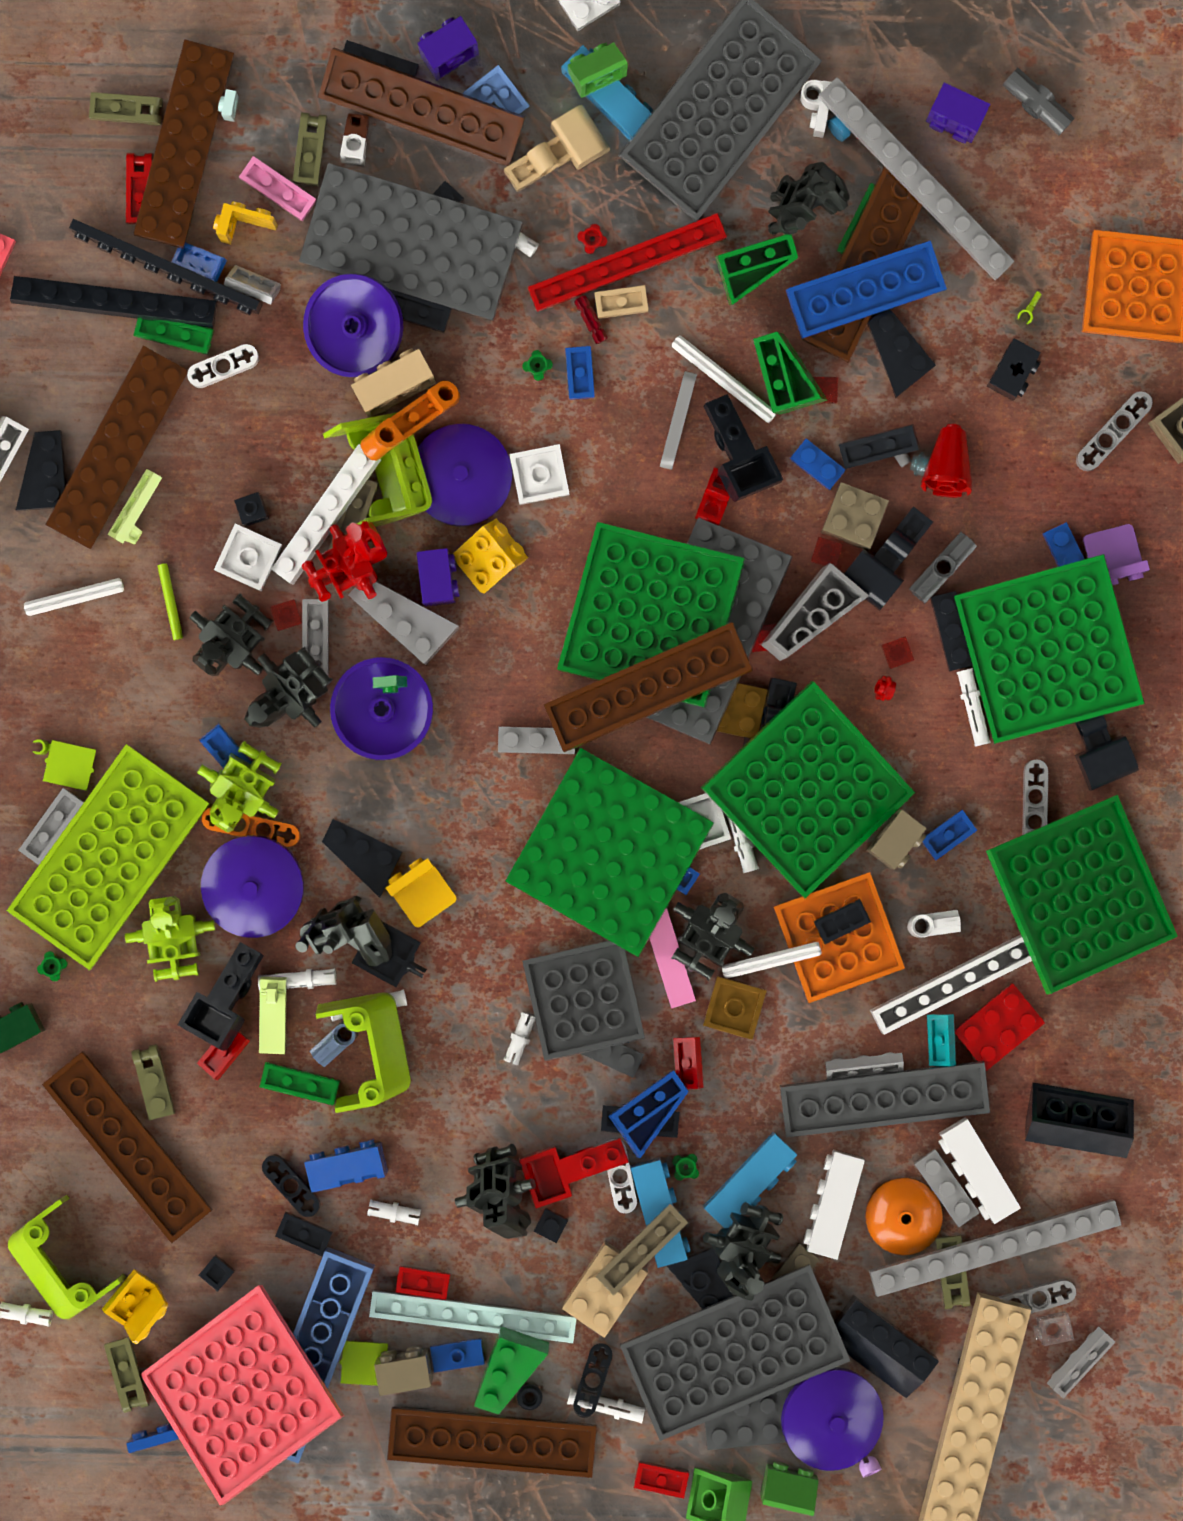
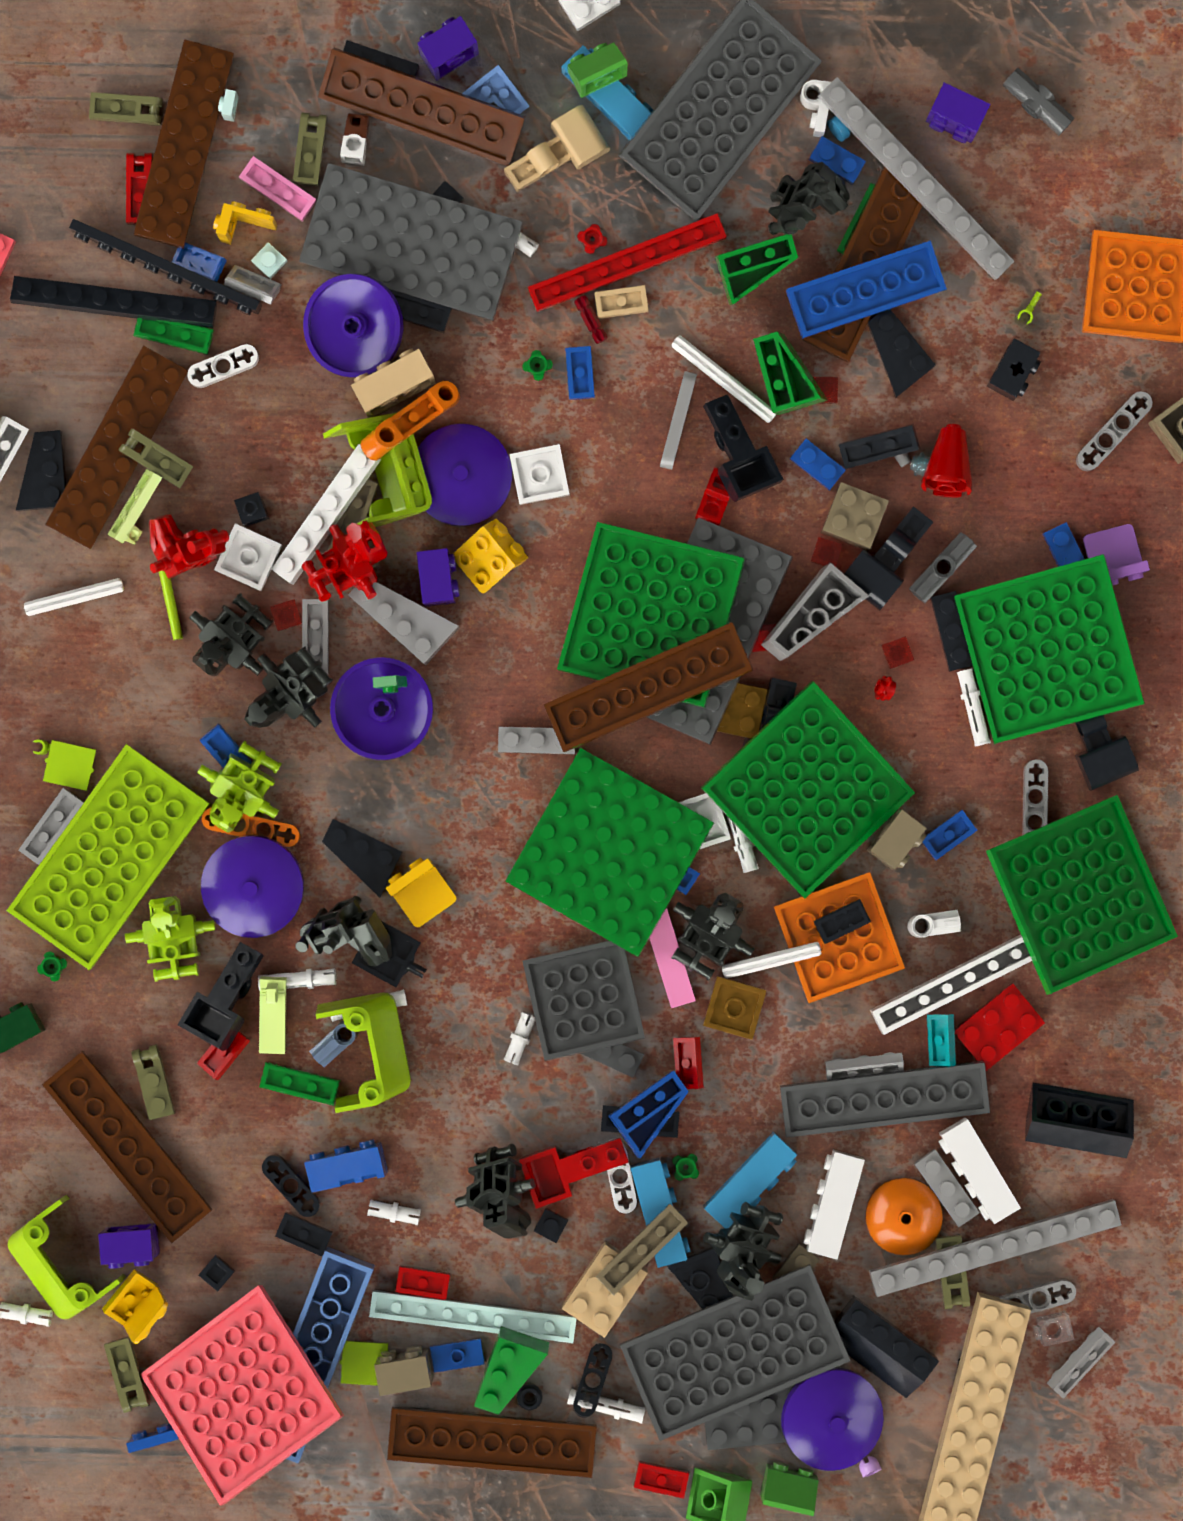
none -> dark purple brick [98,1223,160,1269]
none -> olive plate [118,428,193,488]
none -> red piece [149,514,229,579]
none -> light aqua plate [251,242,287,280]
none -> blue plate [809,136,866,185]

